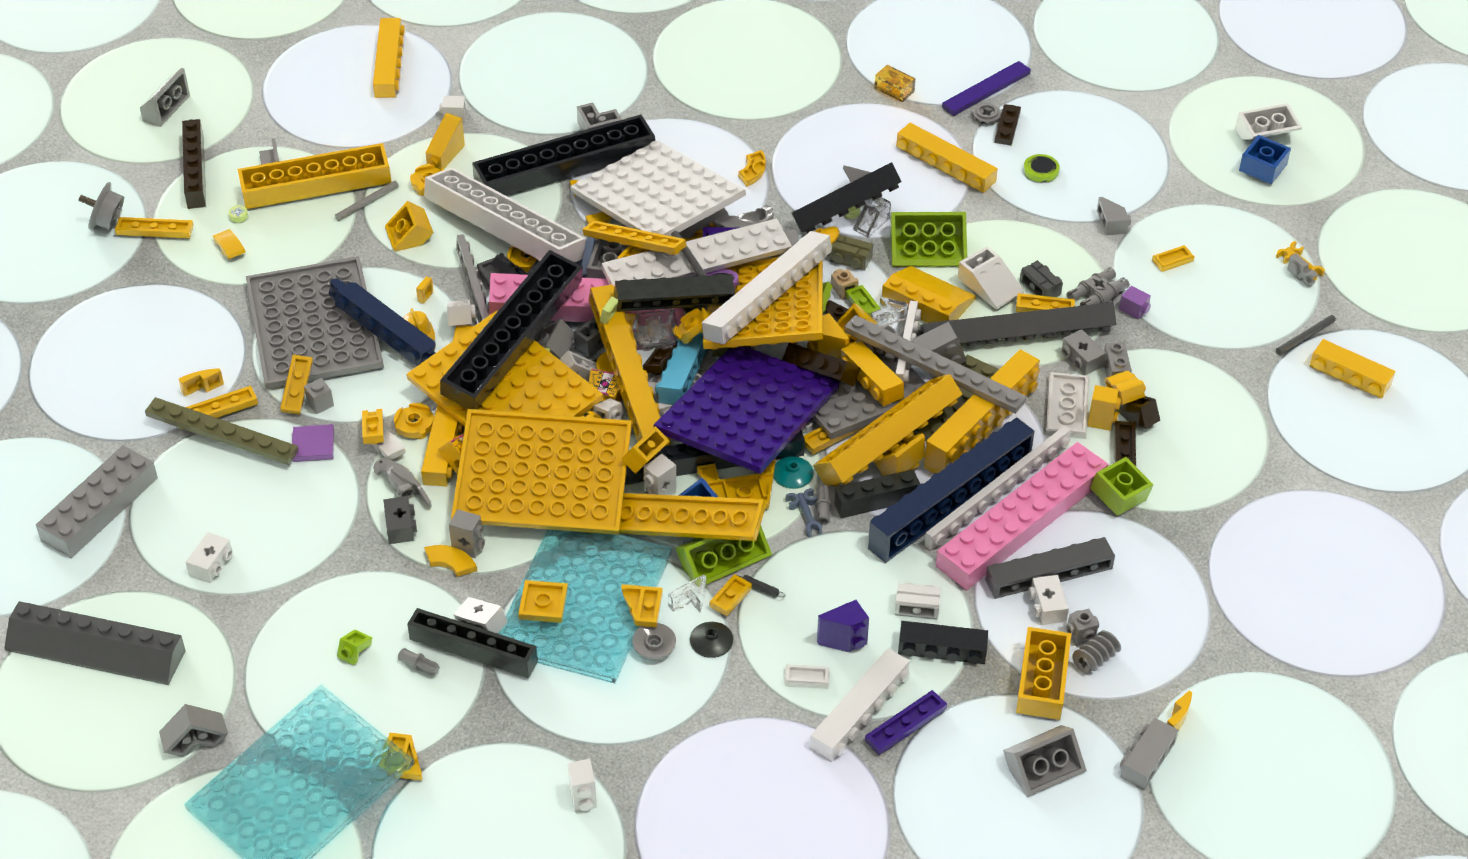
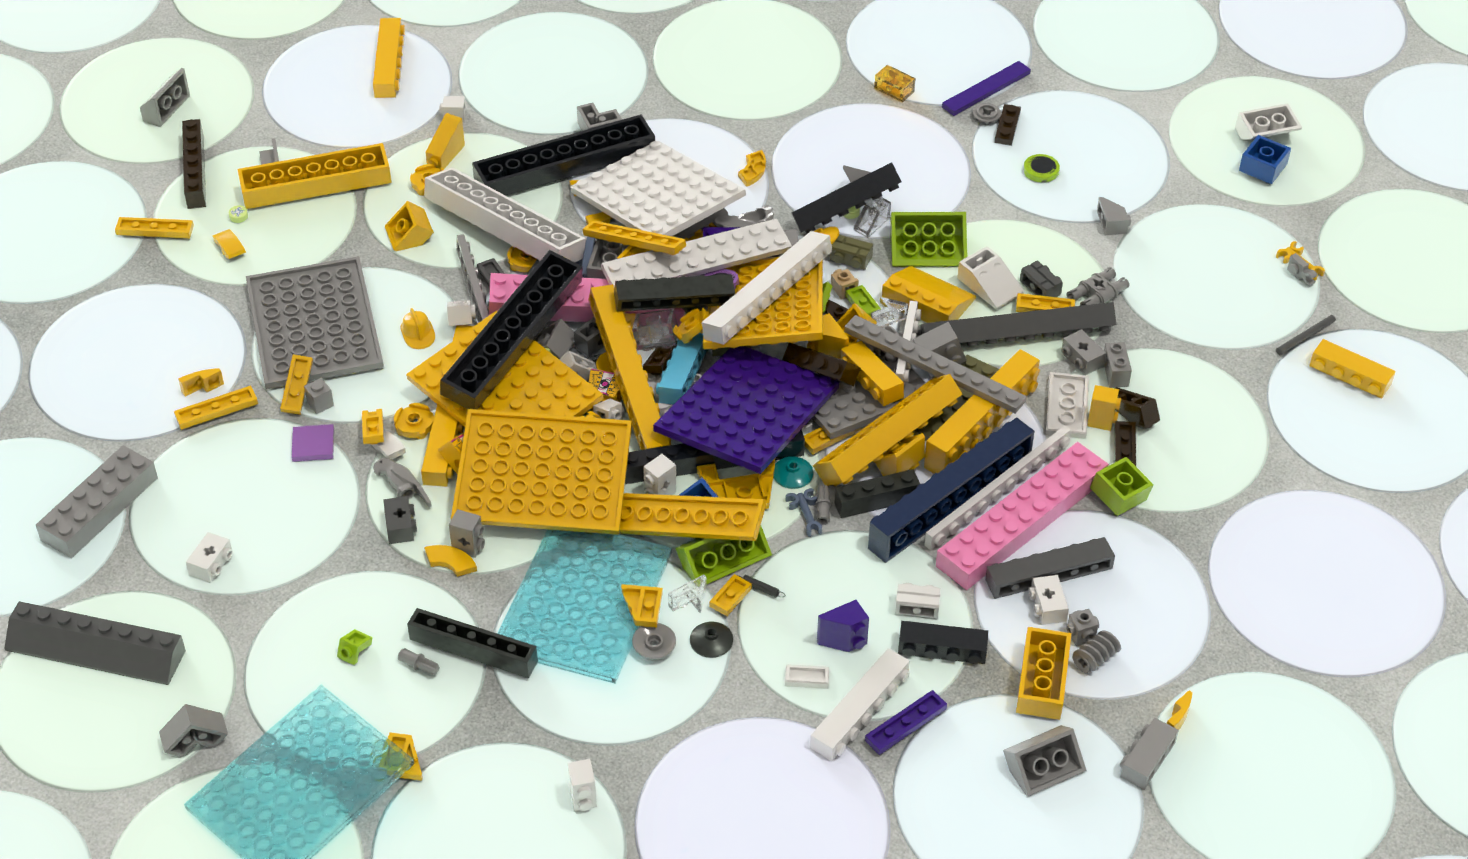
light grey piece [78,182,125,231] -> none
olive plate [145,397,299,465] -> none
dark blue hinge [329,279,436,366] -> none
light grey bar [335,181,399,221] -> none
yellow tile [416,276,434,304] -> none
white brick [453,597,508,634] -> none
black piece [491,253,527,275] -> none
yellow plate [518,580,568,623] -> none
yellowish green tile [600,297,618,324] -> none
yellow brick [621,426,669,474] -> none
dark grey bar [671,231,707,276] -> none
yellow brick [896,122,998,193] -> none
yellow brick [1104,370,1146,405] -> none
medium lavender brick [1119,285,1151,319] -> none
yellow tile [1152,245,1195,272] -> none

